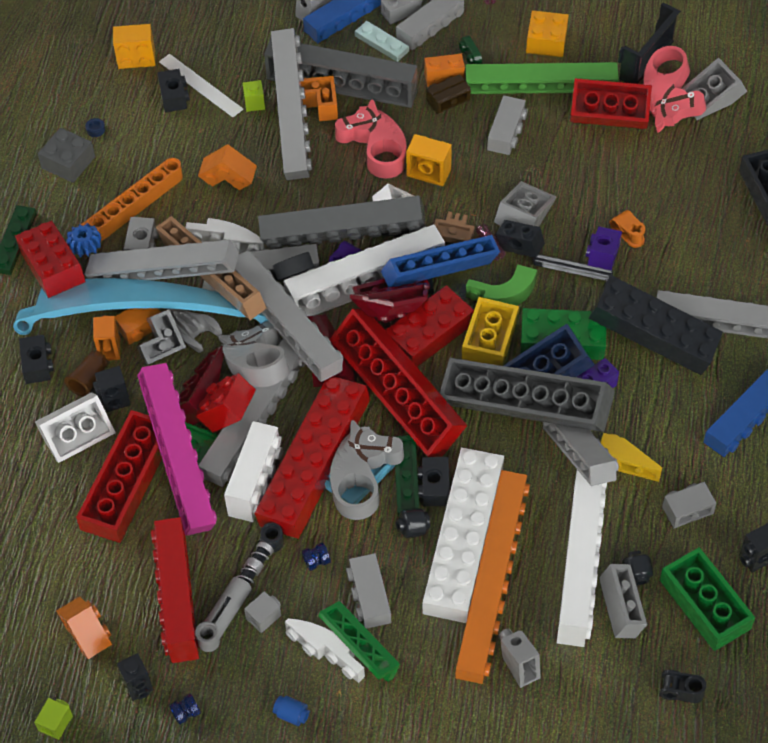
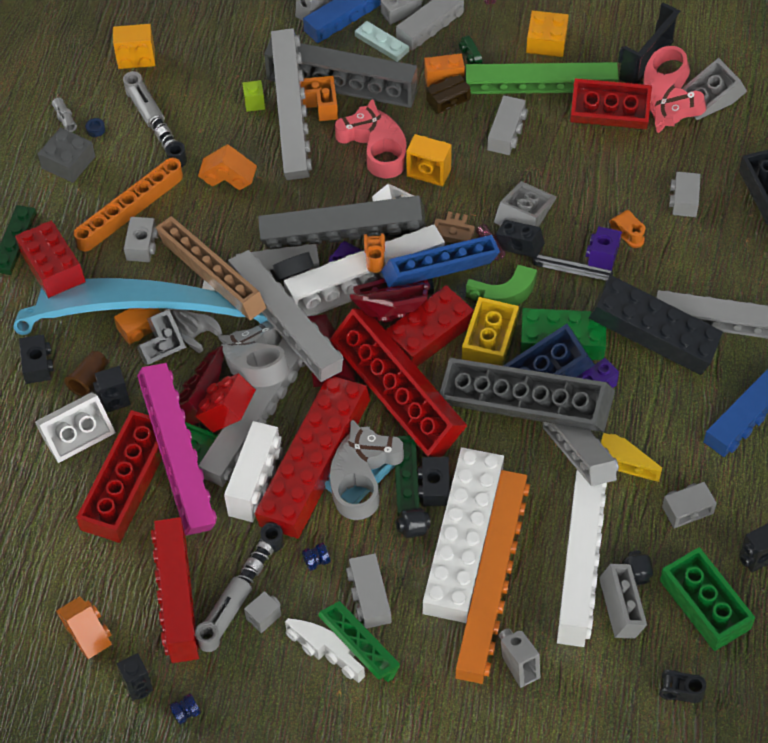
lime brick [34,698,73,740] -> none
blue gear [66,223,101,257] -> none
light grey brick [84,239,239,280] -> none
orange brick [93,315,120,361] -> none
black brick [157,68,190,113] -> none
white sticker [159,54,243,117] -> none
white slope [186,218,265,253] -> none
blue brick [273,696,310,726] -> none
none -> light grey pin [52,98,77,132]
none -> piece [123,71,187,168]
none -> orange piece [364,233,385,273]
none -> light grey brick [669,172,700,217]

